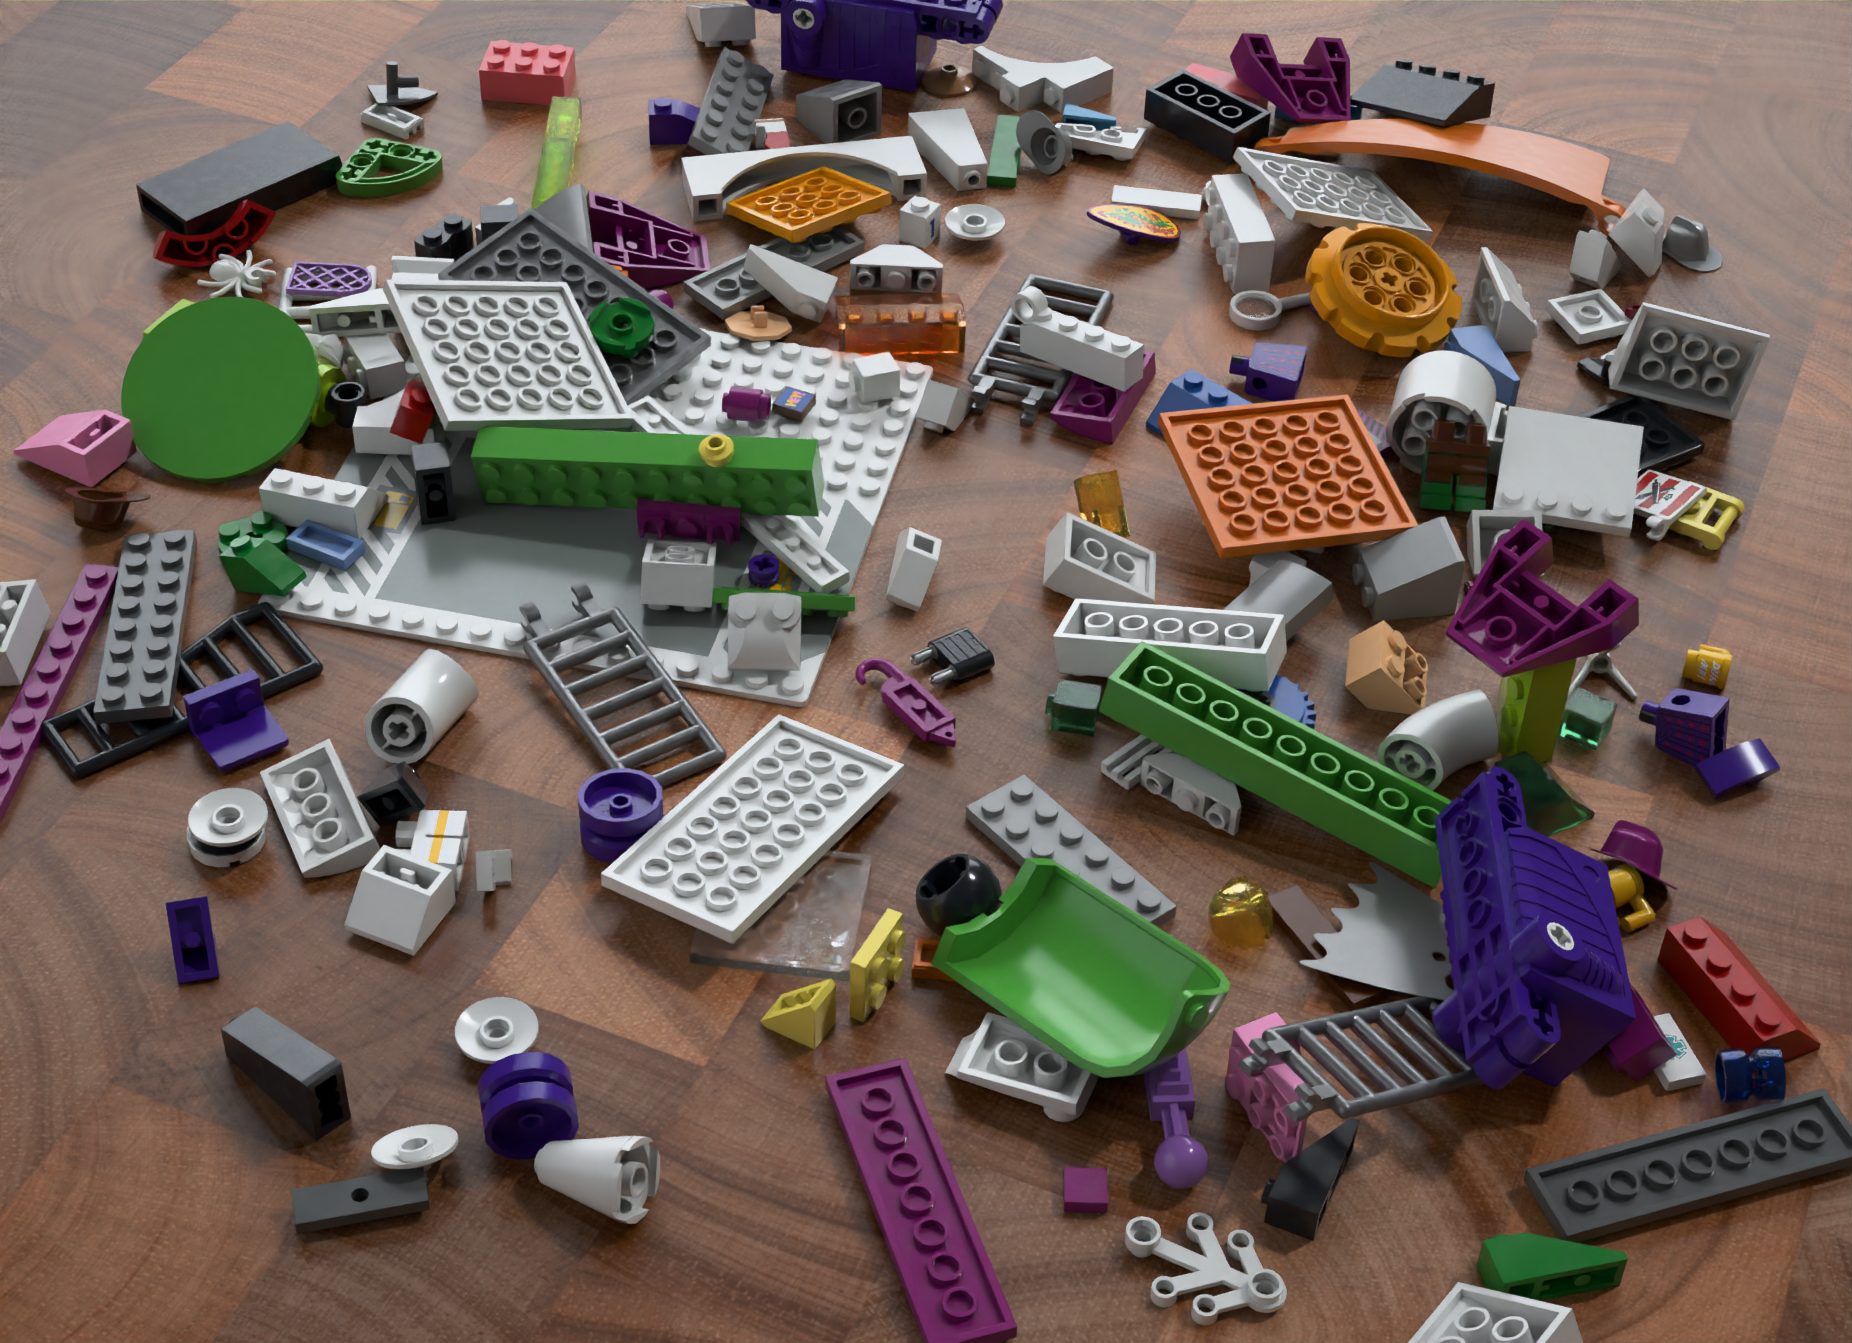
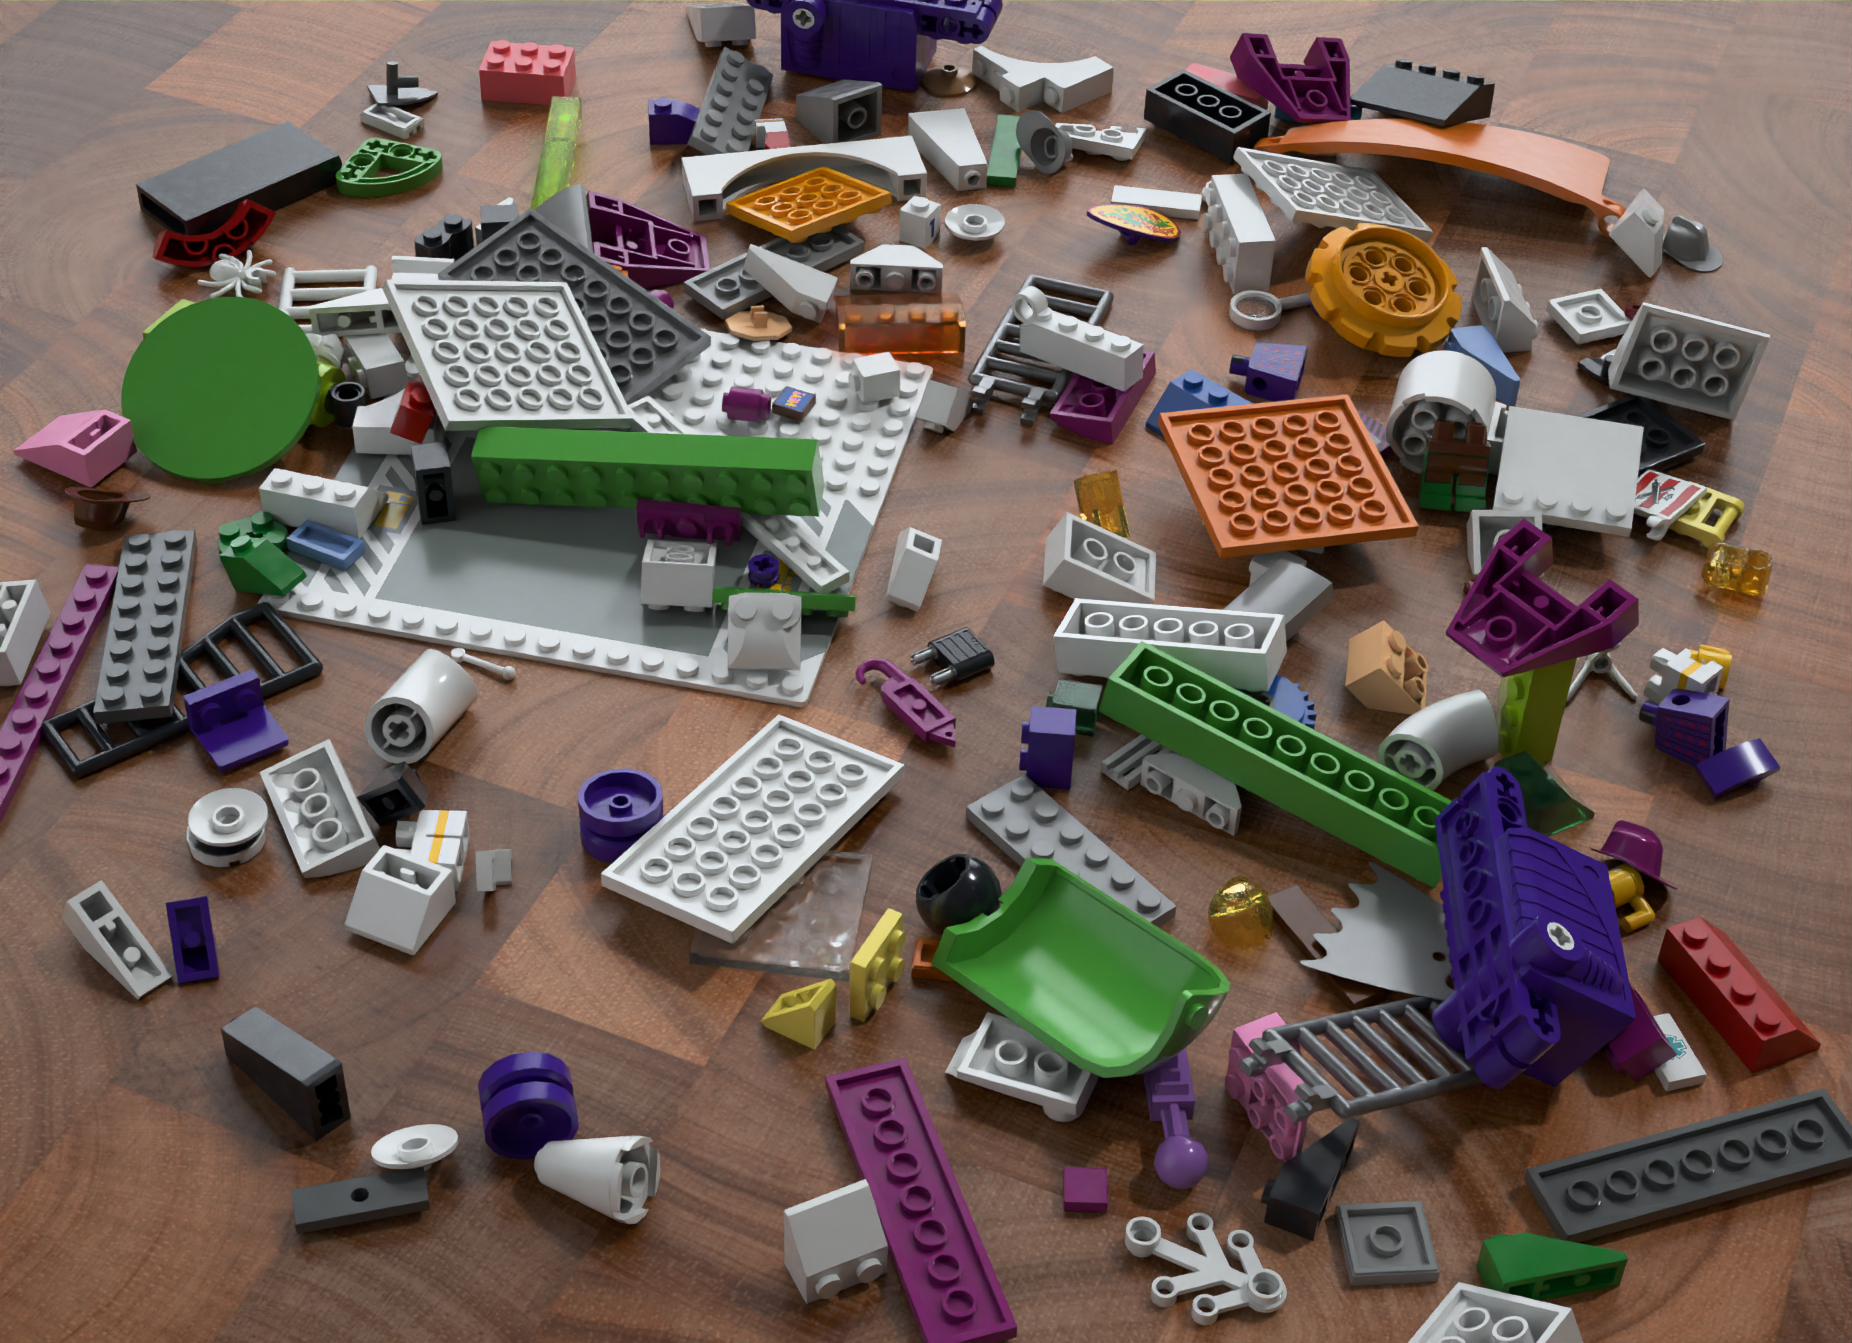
medium lavender window [286,262,372,297] -> none
white dish [455,997,539,1064] -> none
flat silver bar [520,581,727,787] -> none
green plate [589,298,655,358] -> none
light yellow plate [699,434,734,467] -> none
dark azure piece [1062,103,1116,131] -> none
light grey slope [1352,517,1465,621] -> none
clear green brick [1558,687,1617,751] -> none
white slope [1569,230,1622,289] -> none
clear blue wheel [1715,1047,1786,1103] -> none
none -> white slope [61,880,173,1000]
none -> white hinge [451,648,516,680]
none -> white slope [784,1179,888,1304]
none -> dark purple brick [1019,706,1076,789]
none -> light grey tile [1334,1201,1440,1286]
none -> white hips [1643,648,1724,704]
none -> clear yellow piece [1701,542,1773,595]

